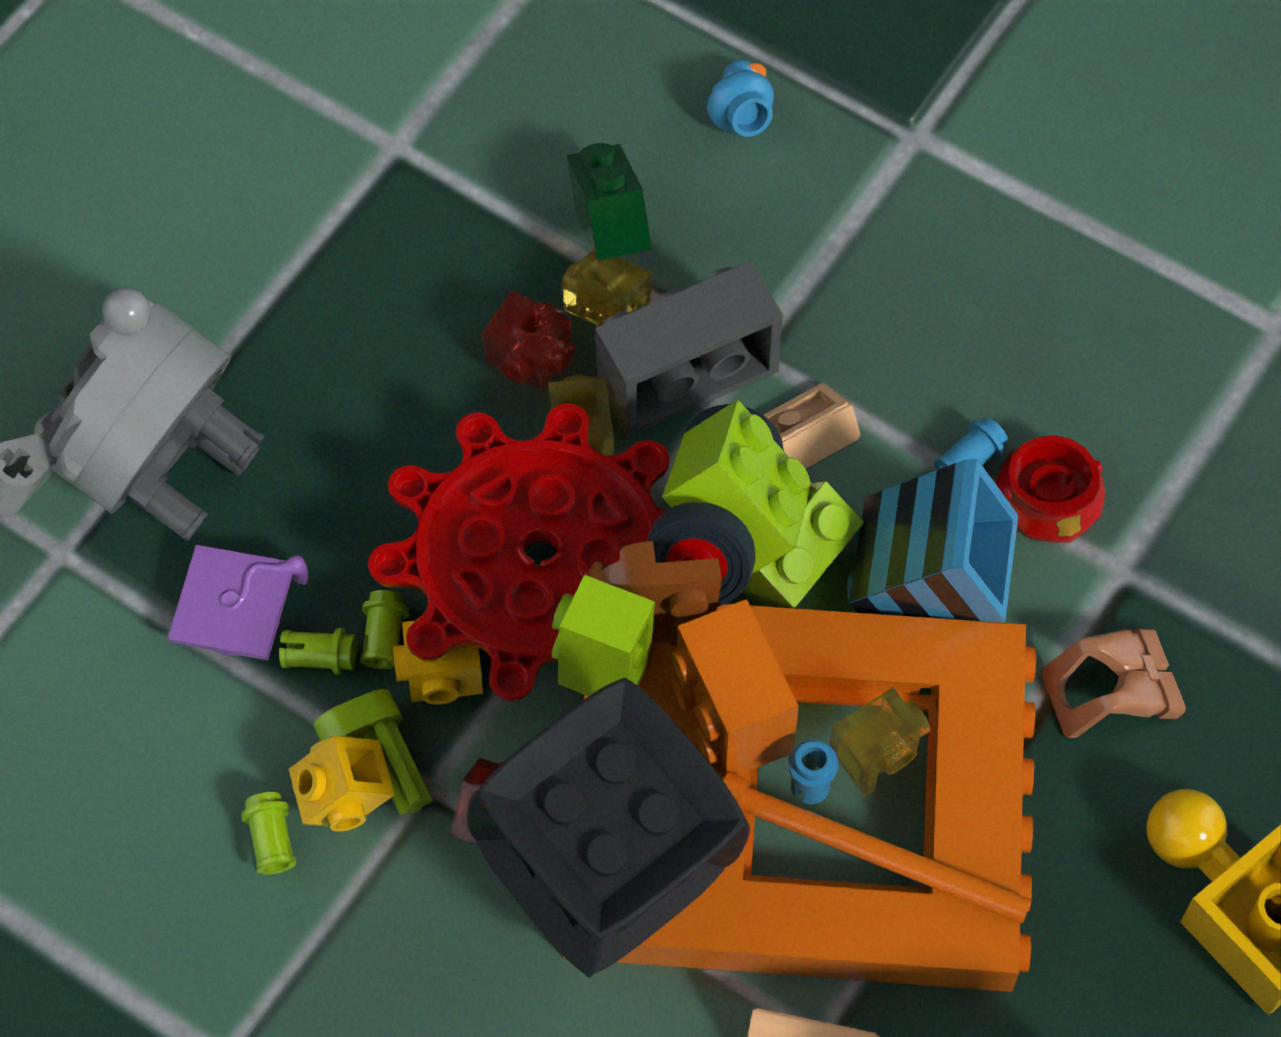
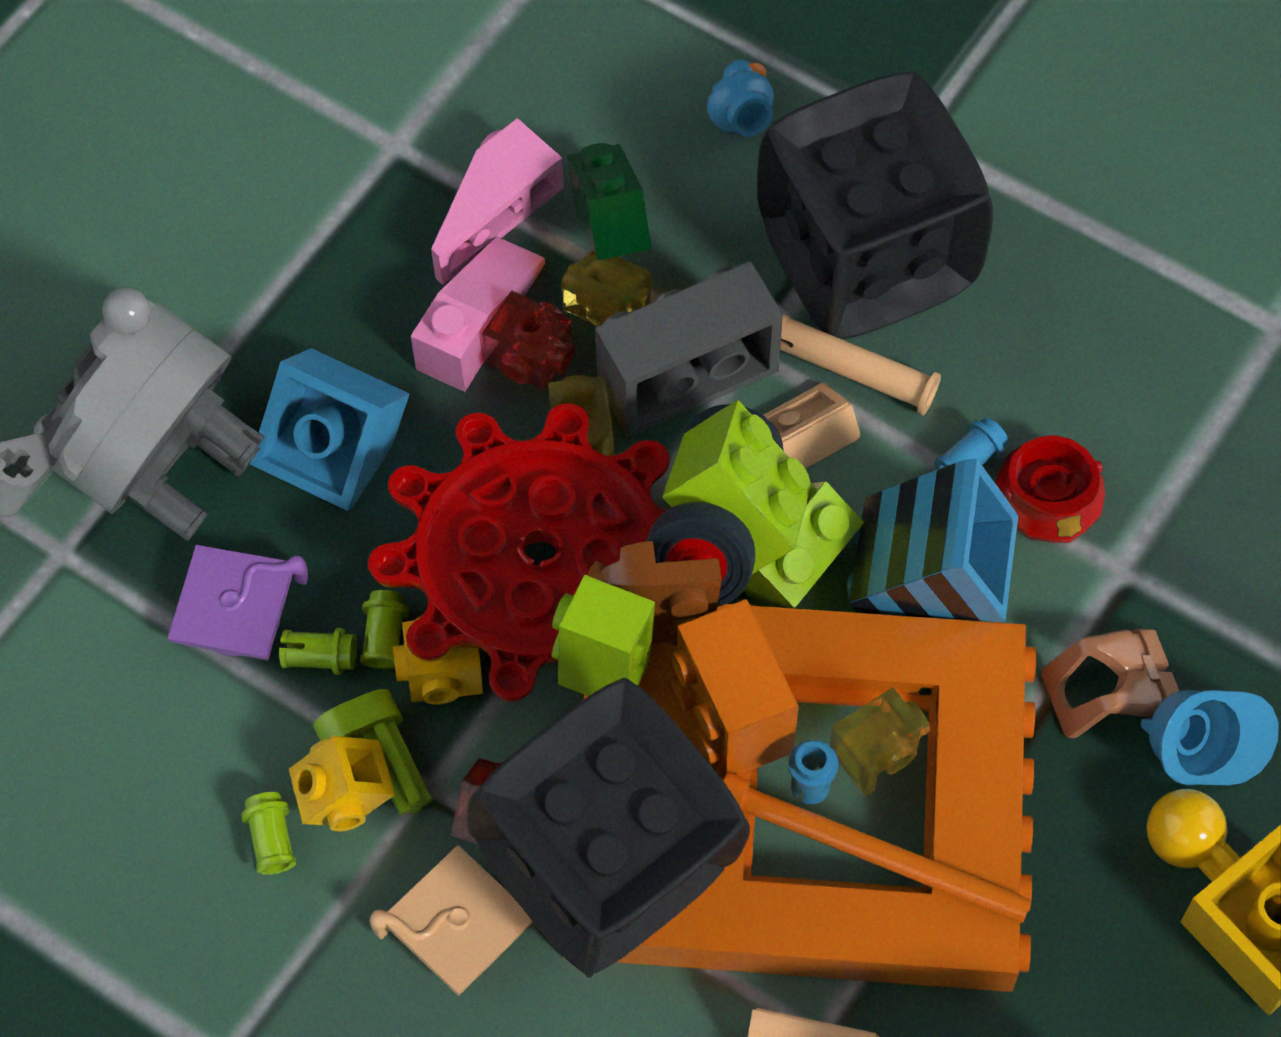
none -> dark azure slope [250,348,410,511]
none -> light nougat hat [370,845,534,996]
none -> bright pink slope [411,236,545,392]
none -> bright pink slope [431,118,564,285]
none -> black piece [757,72,993,339]
none -> light nougat pin [780,314,941,416]
none -> dark azure piece [1141,689,1279,786]

